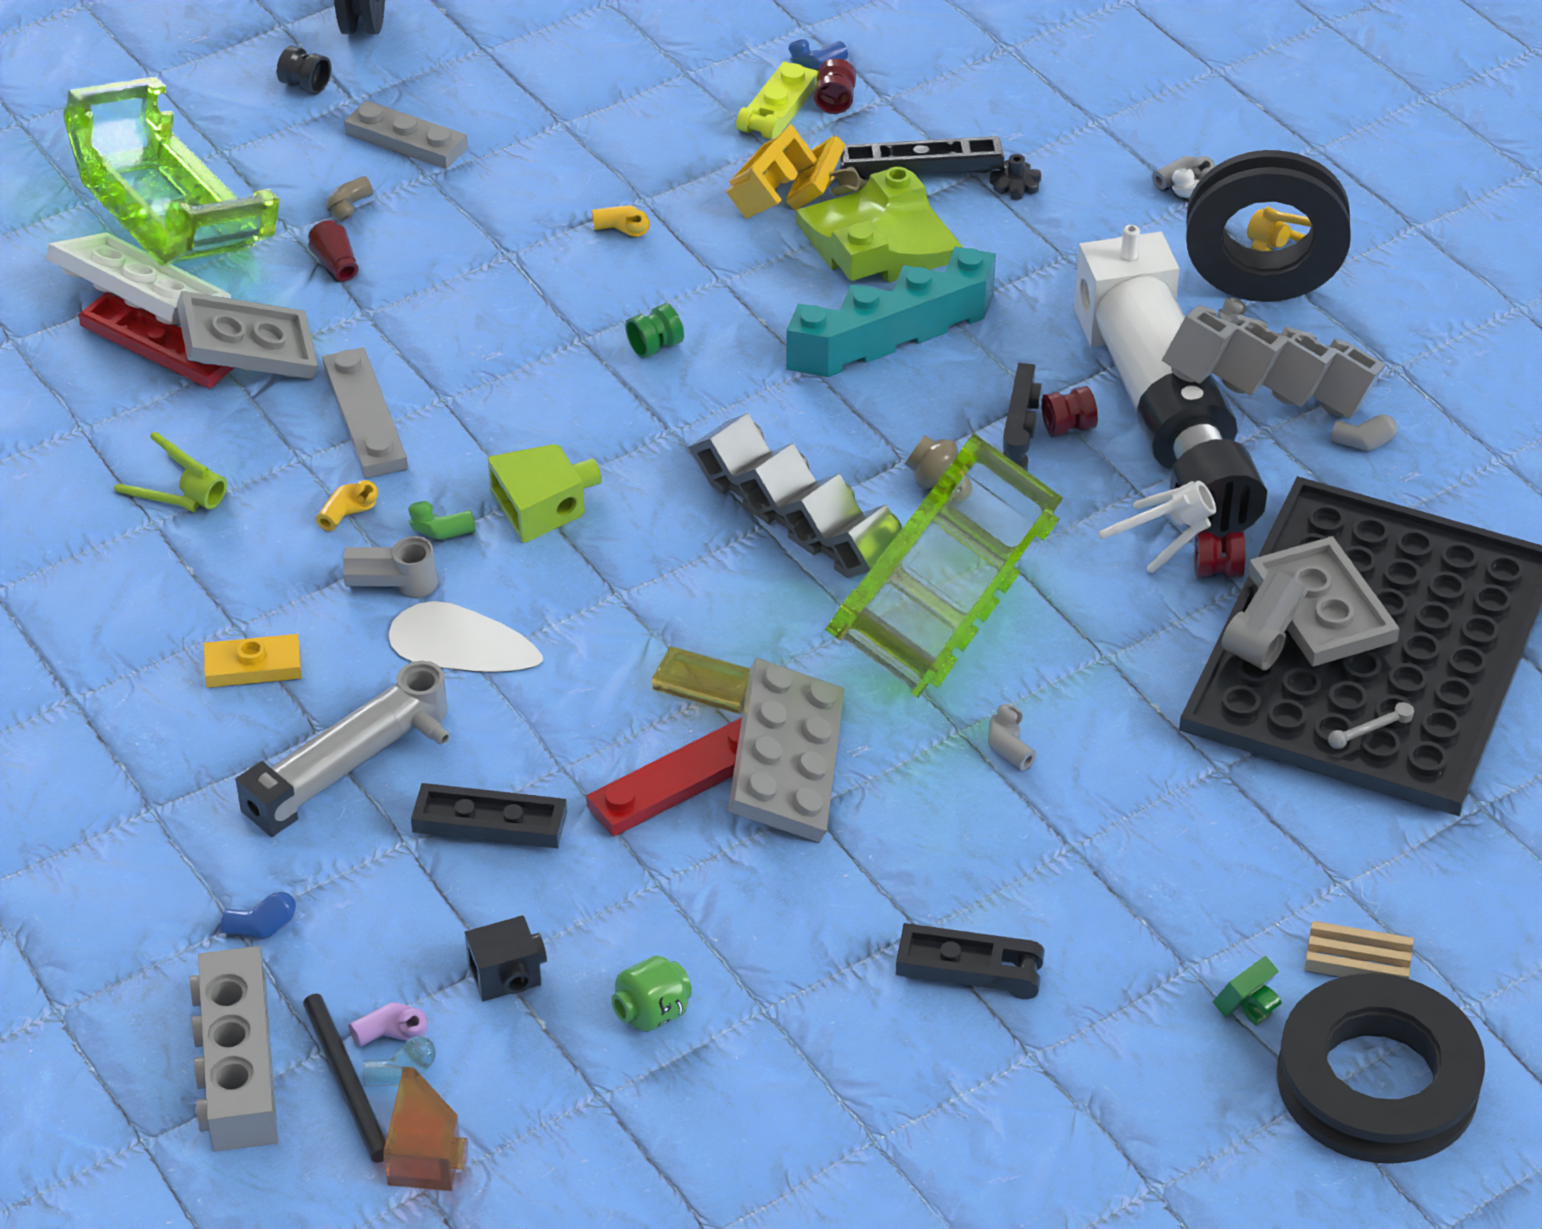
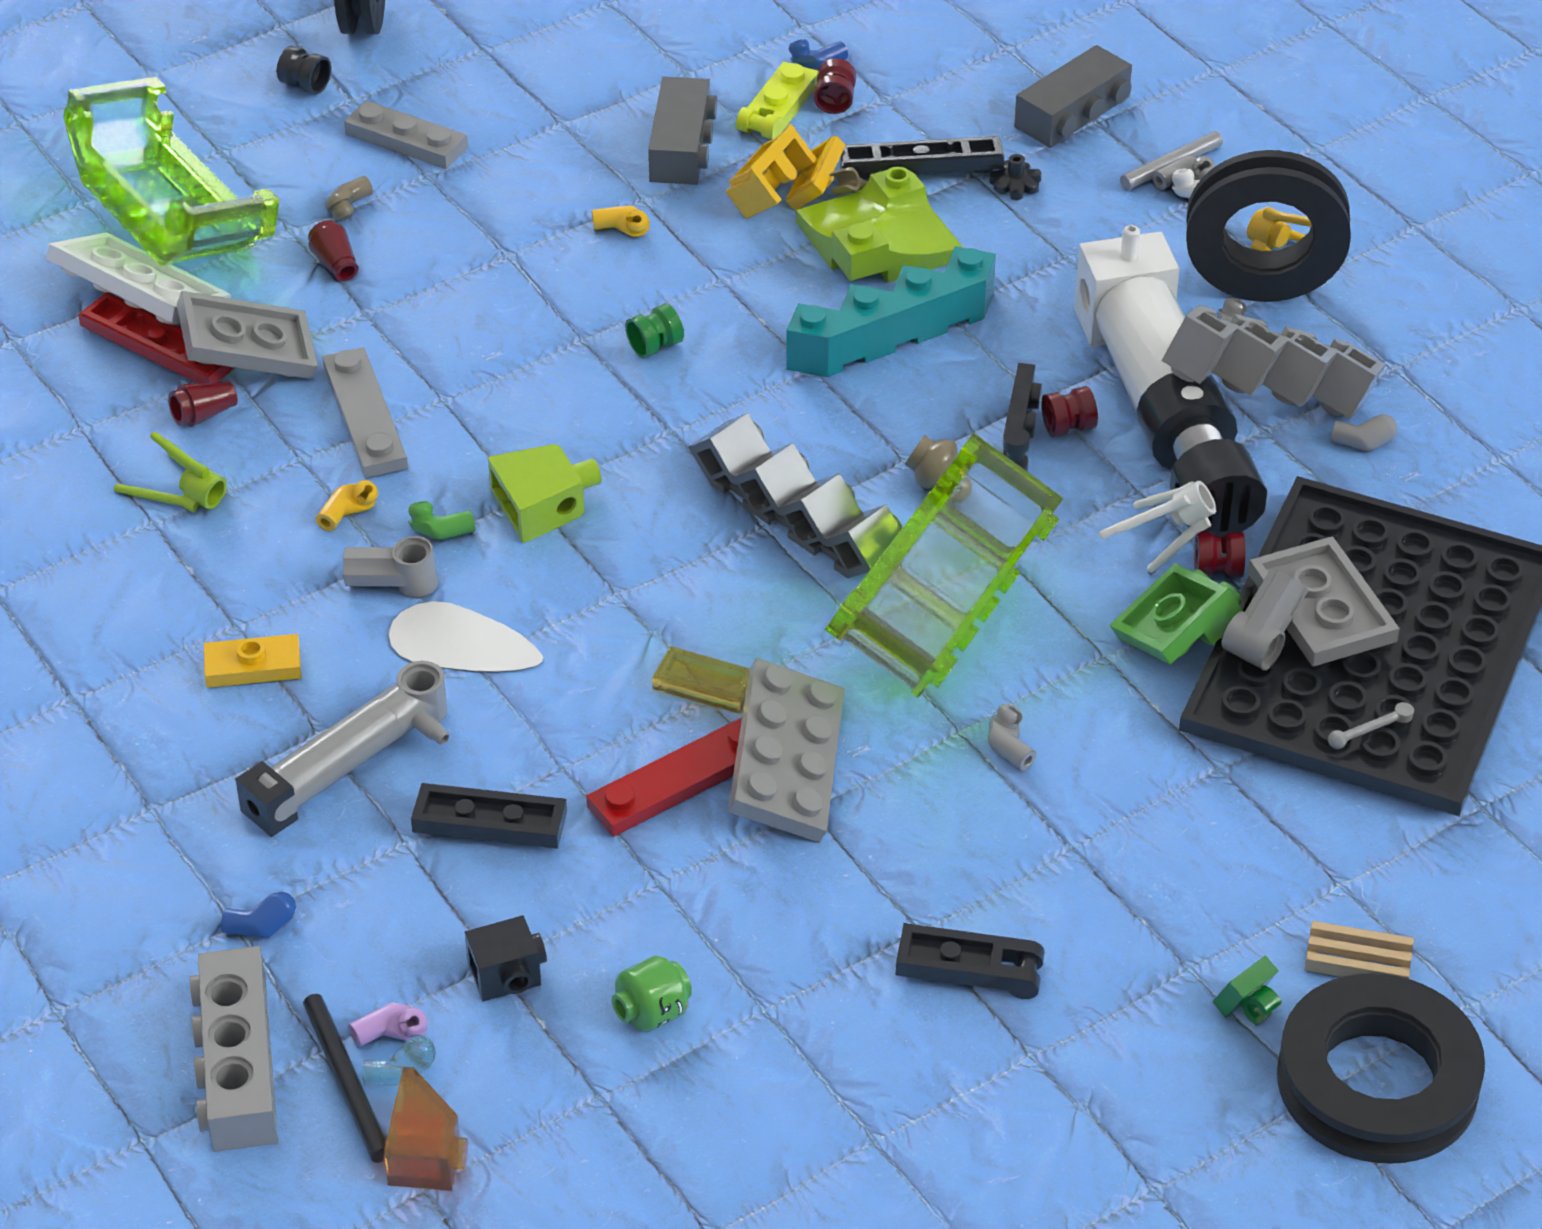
none -> dark red cone [168,381,238,427]
none -> dark grey brick [648,76,717,185]
none -> dark grey brick [1014,45,1132,148]
none -> bright green plate [1109,563,1244,665]
none -> light grey bar [1120,131,1223,191]

